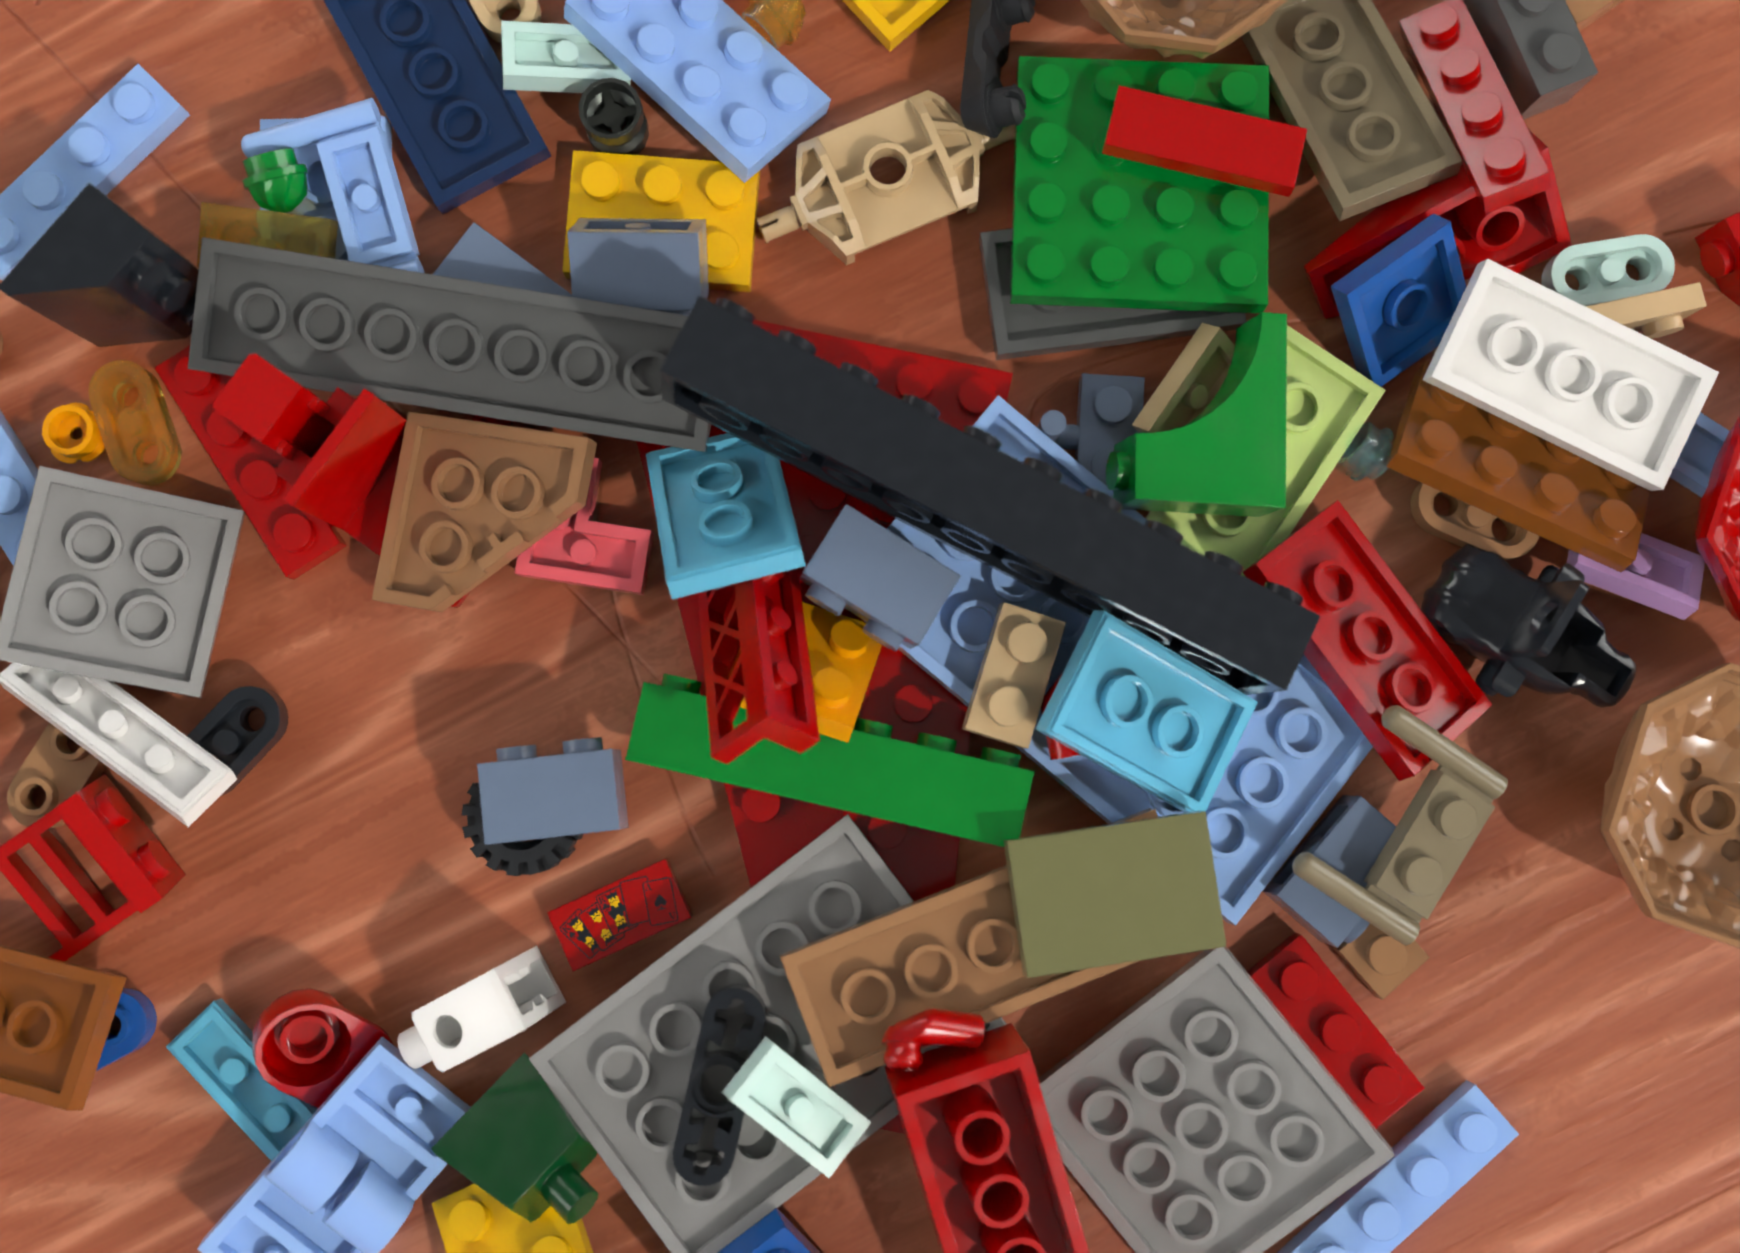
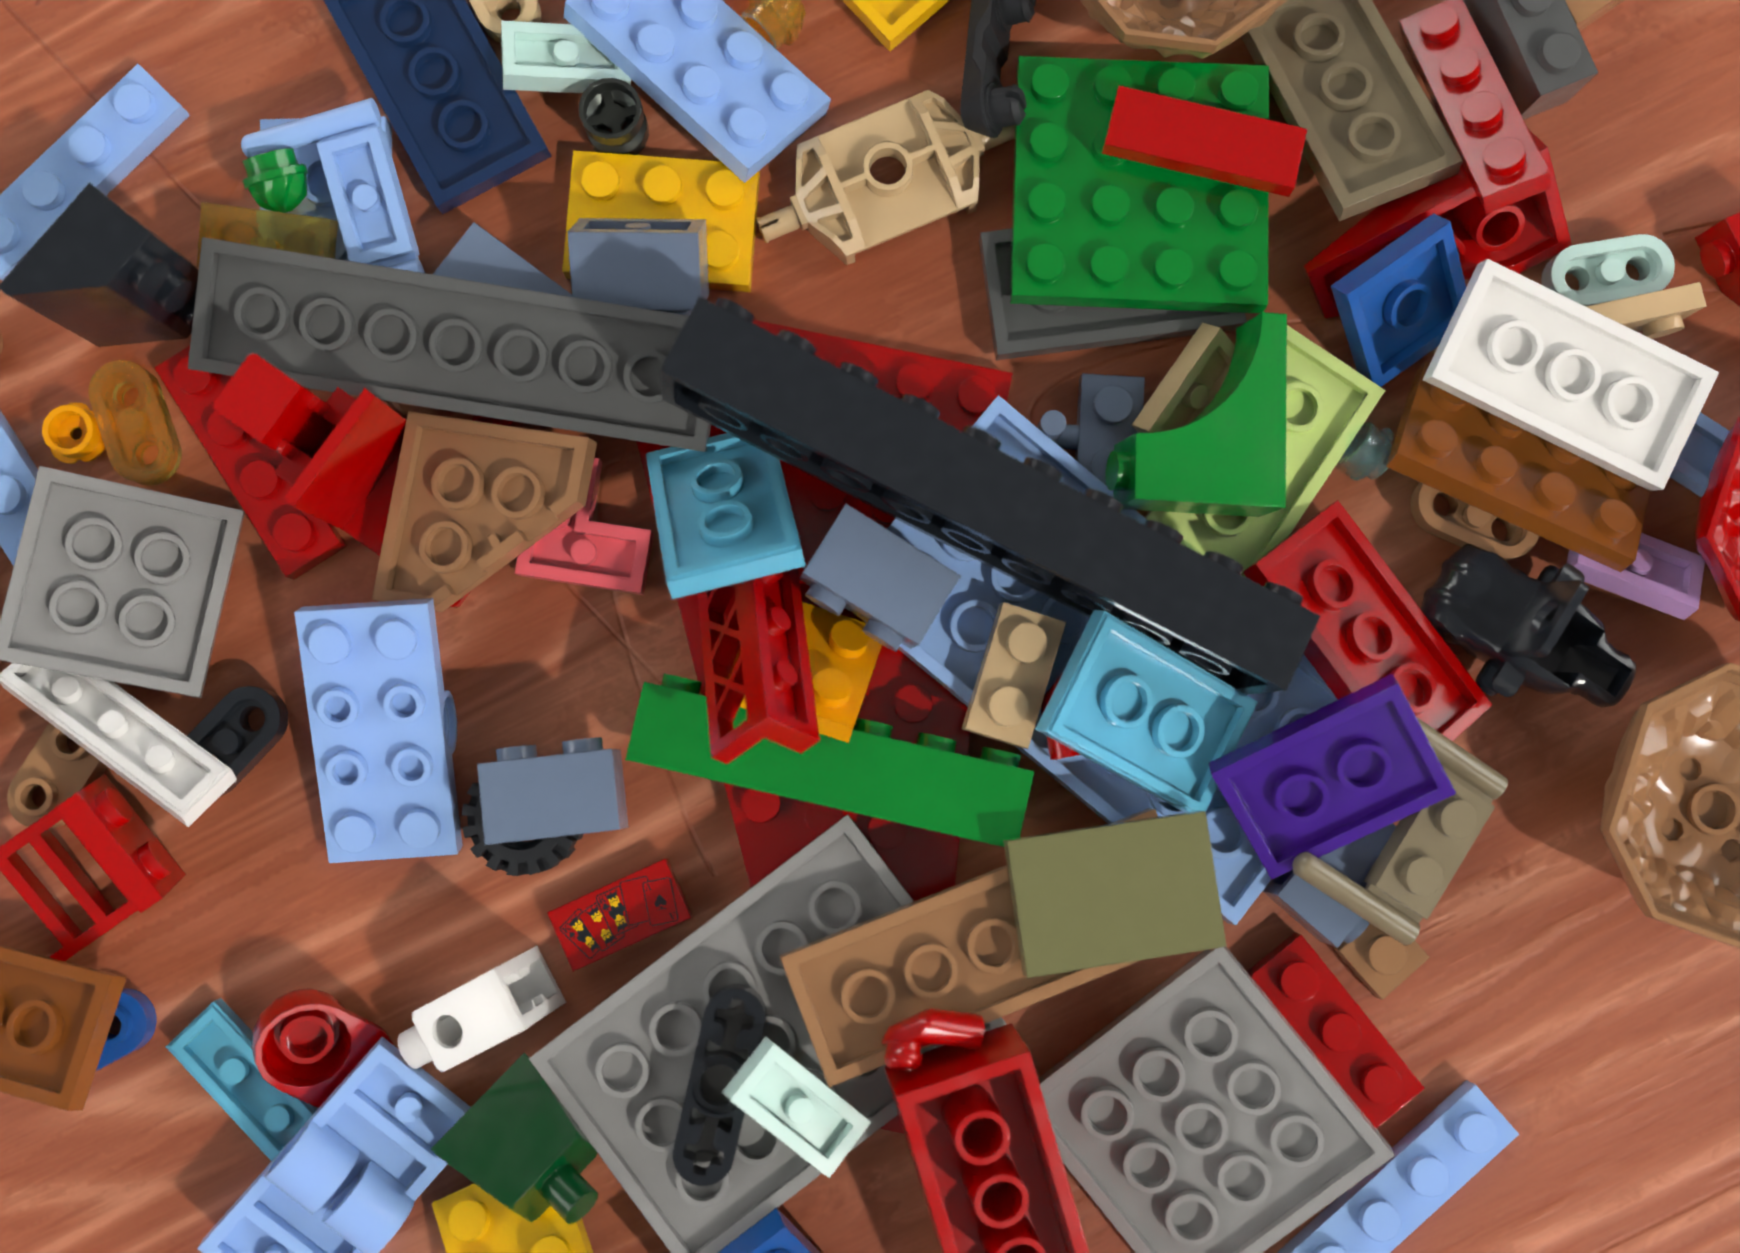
none -> light blue plate [294,598,463,863]
none -> dark purple plate [1208,673,1457,880]

